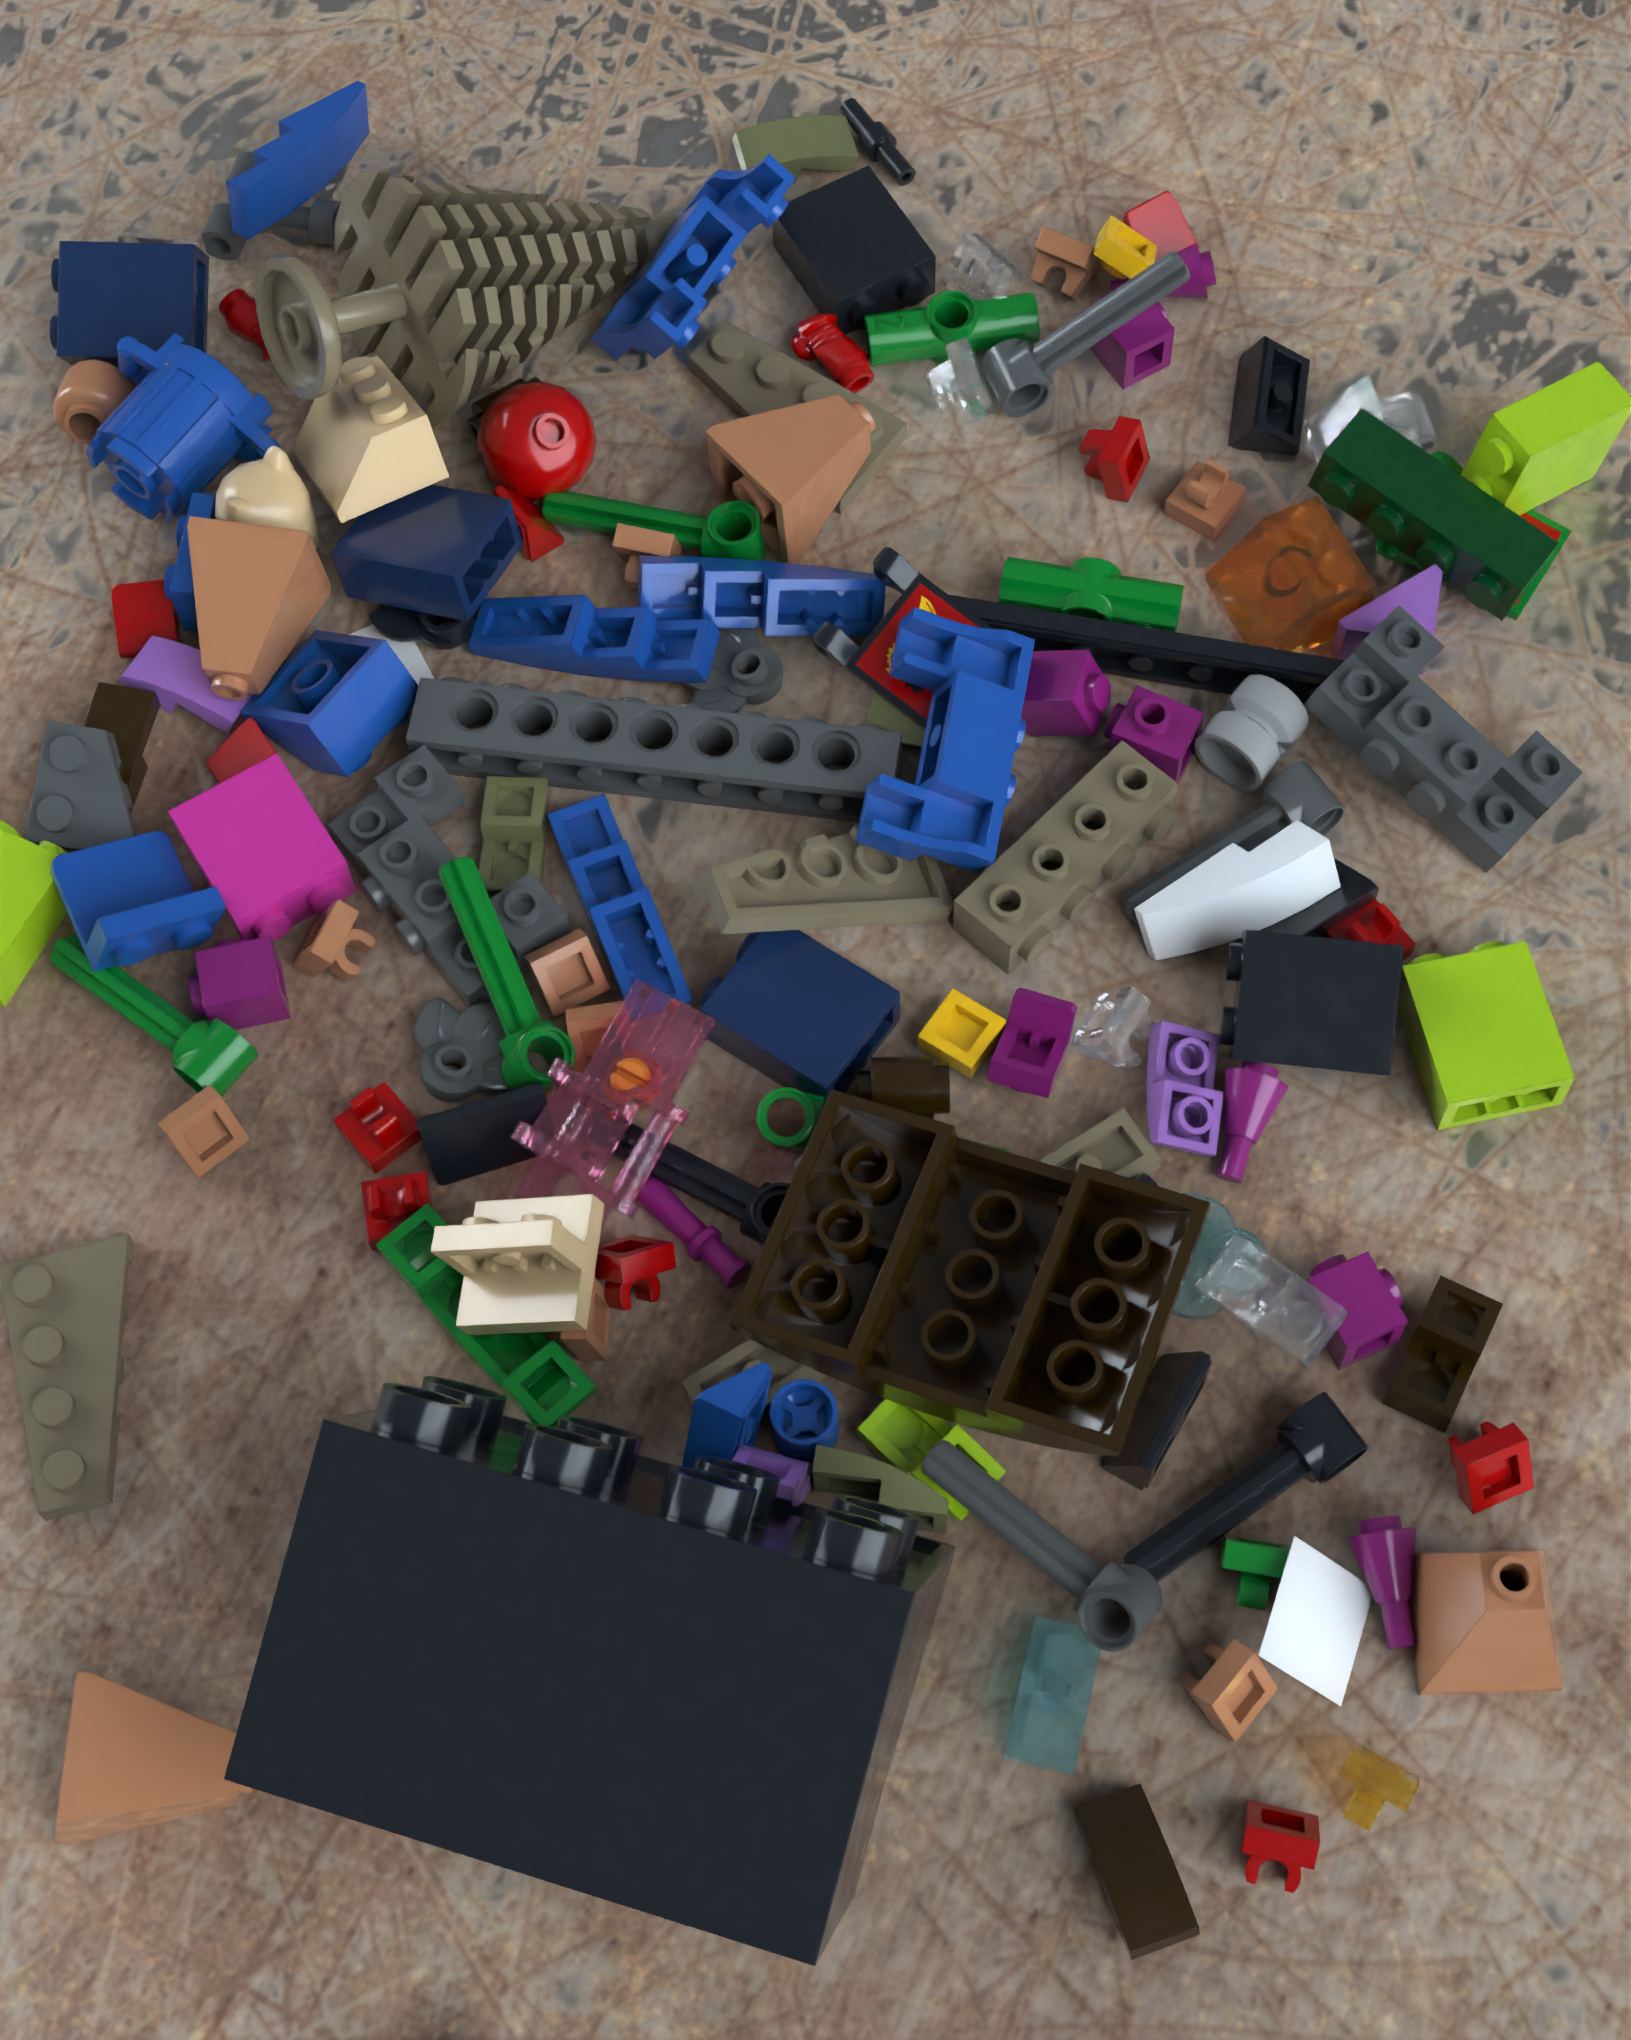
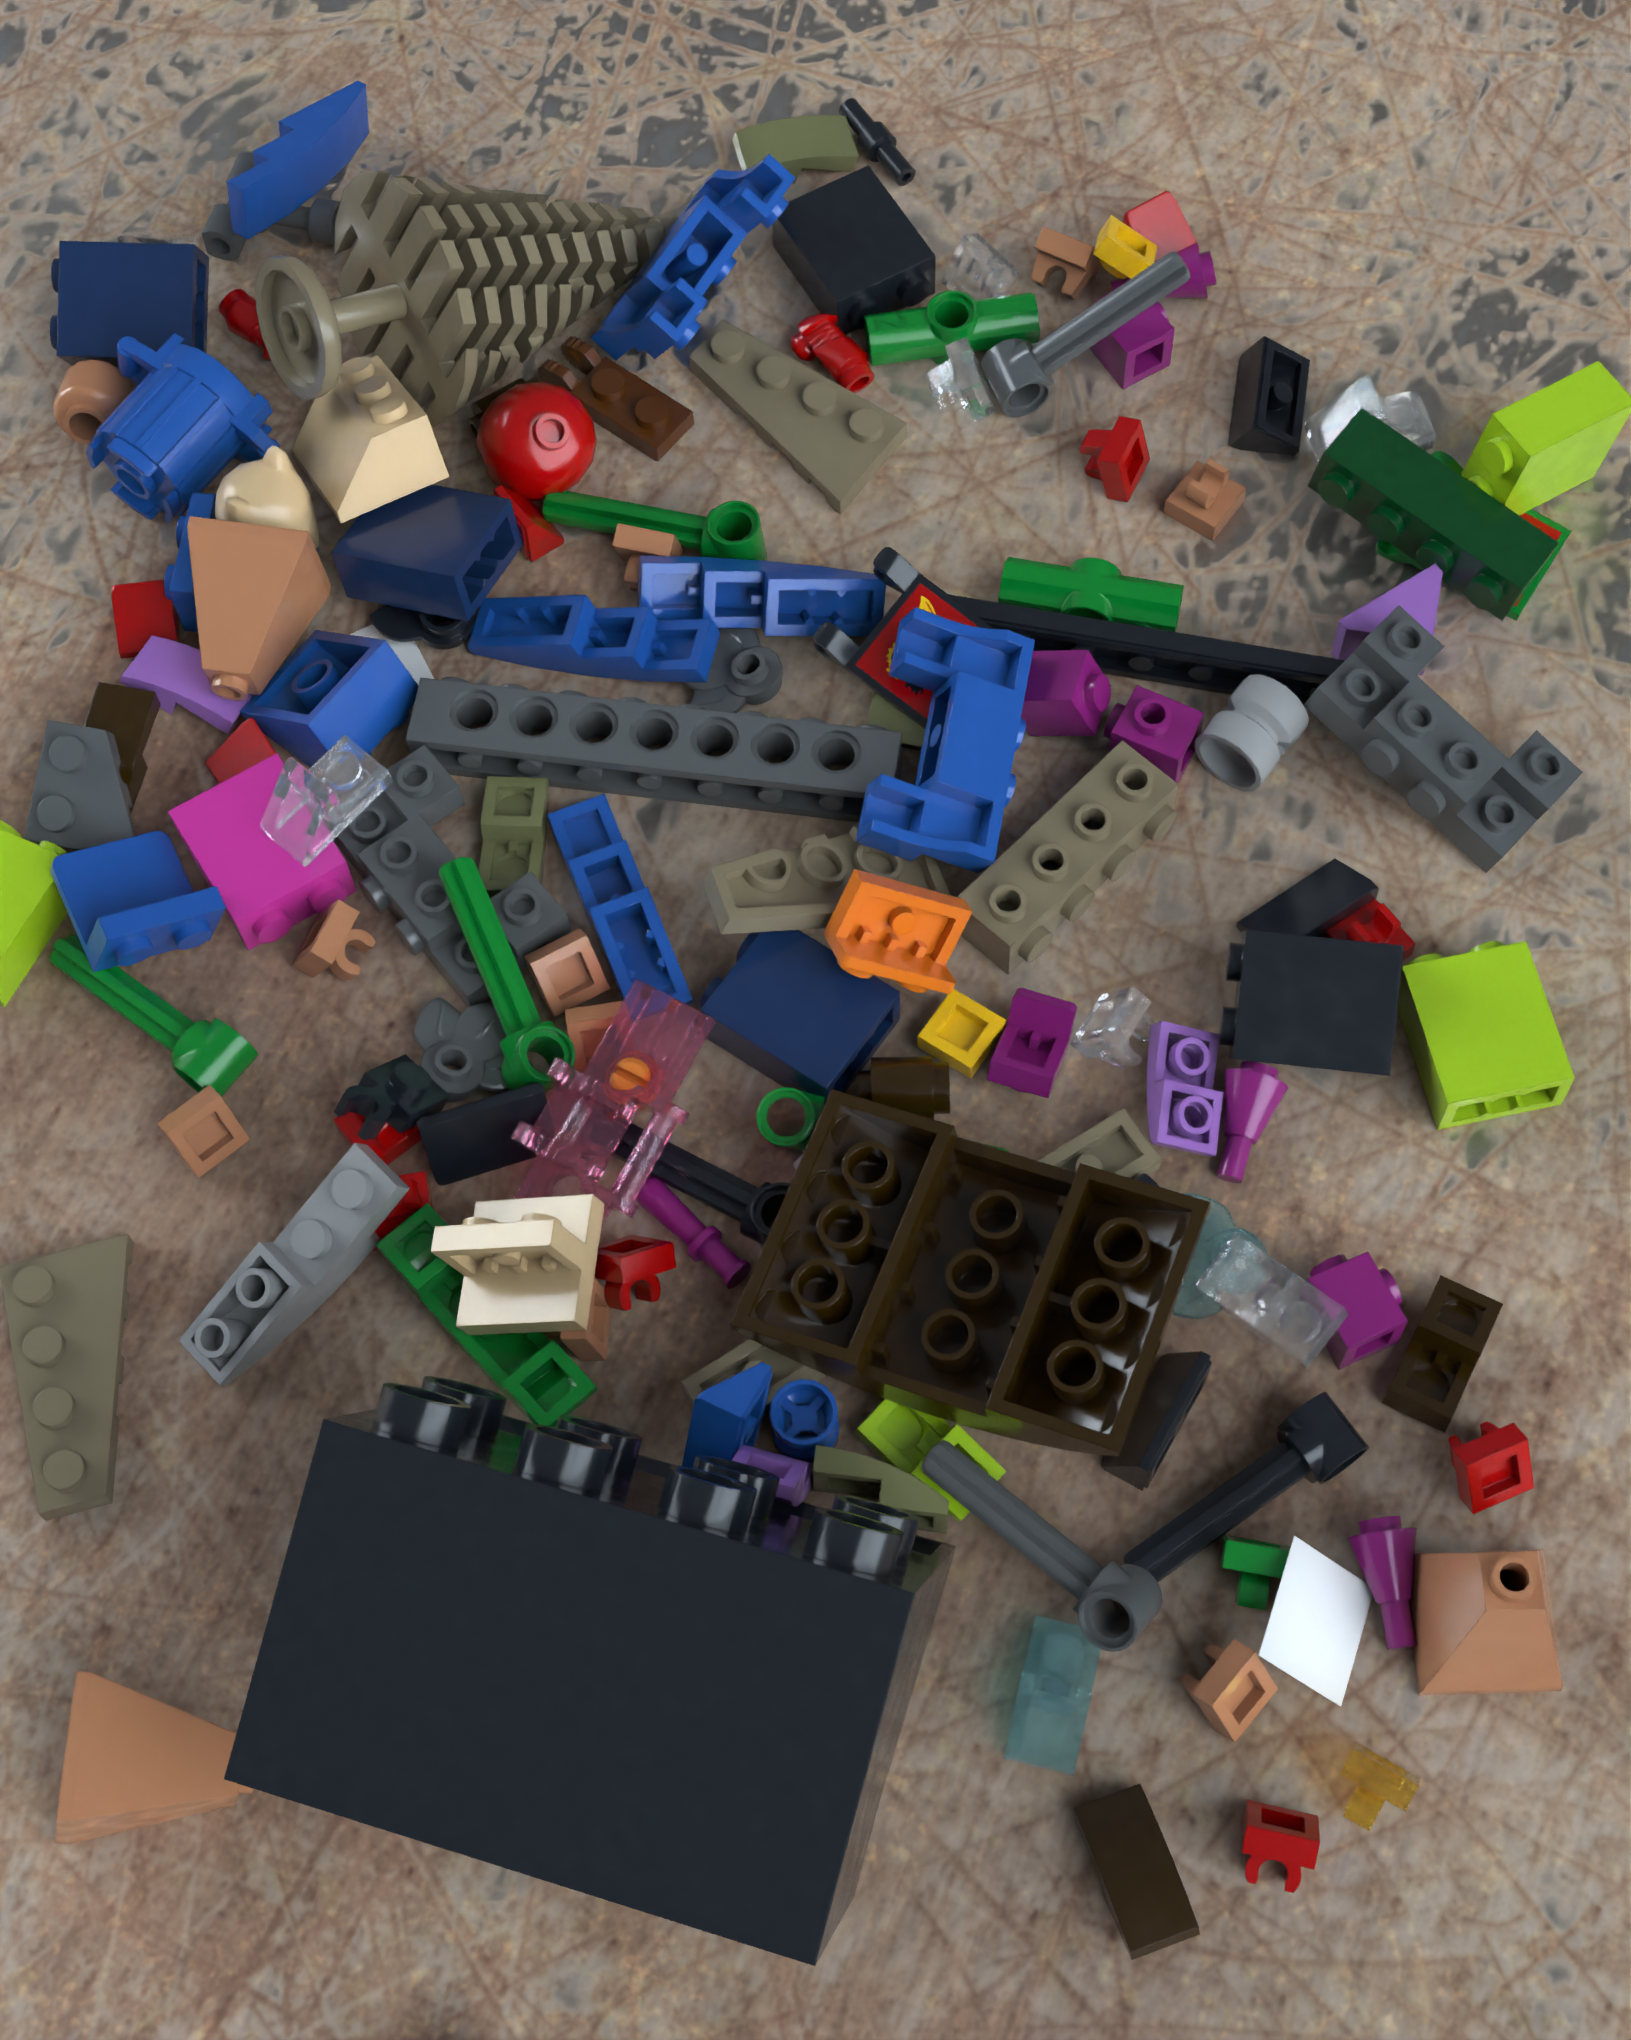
magenta brick [188,936,291,1030] -> none
nougat slope [705,394,875,564] -> none
dark grey axle [1120,761,1345,926] -> none
white slope [1134,820,1341,960] -> none
clear orange slope [1205,495,1377,653] -> none
none -> light grey slope [178,1143,410,1386]
none -> clear slope [260,735,393,867]
none -> black plate [334,1054,450,1140]
none -> reddish brown hinge [538,336,694,461]
none -> orange bracket [823,869,972,994]

